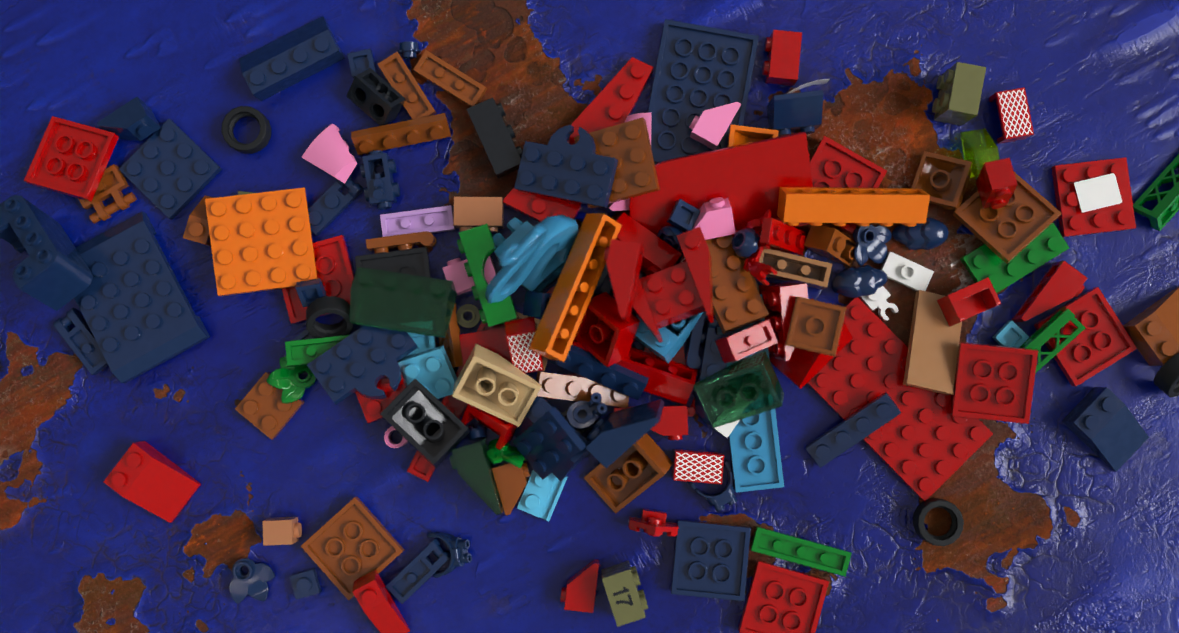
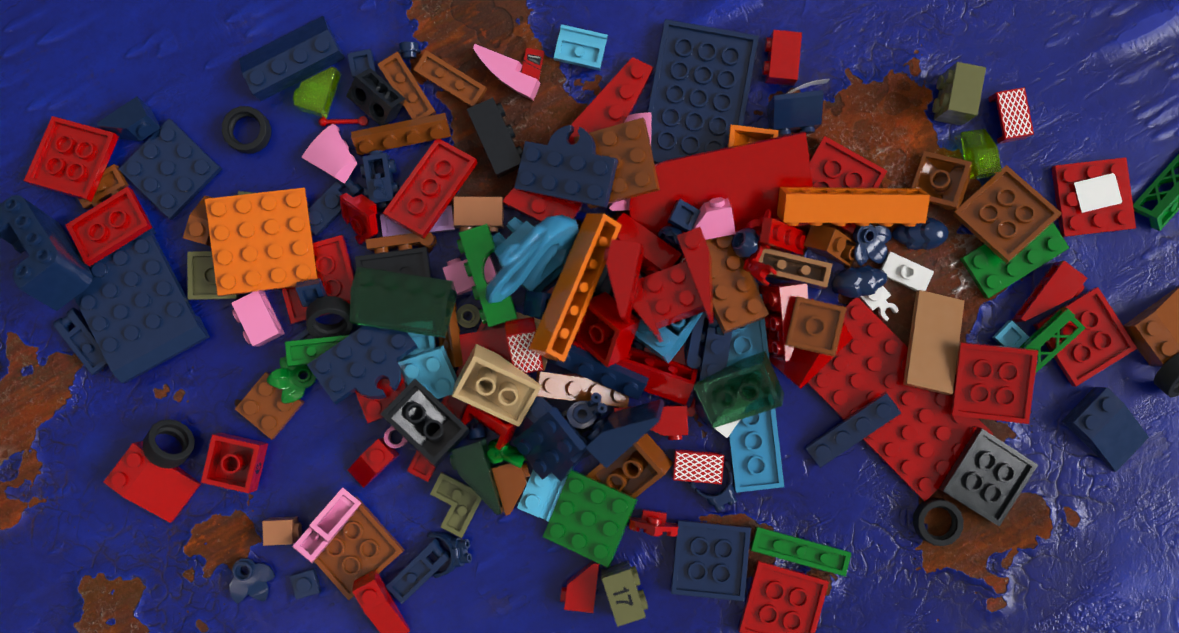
bright pink slope [689,102,741,150] -> none
panel [715,319,778,363] -> none
red panel [937,277,1001,327] -> none
red brick [976,158,1018,209] -> none
none -> red plate [66,186,153,266]
none -> black tyre [142,419,195,469]
none -> olive plate [187,251,239,300]
none -> red brick [201,433,268,493]
none -> bright pink brick [232,291,285,347]
none -> bright pink slope [292,488,361,563]
none -> clear neon green slope [293,67,341,119]
none -> red hinge [318,116,369,127]
none -> red plate [339,193,378,245]
none -> red slope [348,437,400,488]
none -> red plate [383,139,478,239]
none -> olive plate [430,472,485,538]
none -> bright pink slope [473,44,541,101]
none -> red sticker [521,48,545,81]
none -> green plate [543,470,638,568]
none -> medium azure plate [554,24,608,71]
none -> black plate [939,427,1038,527]

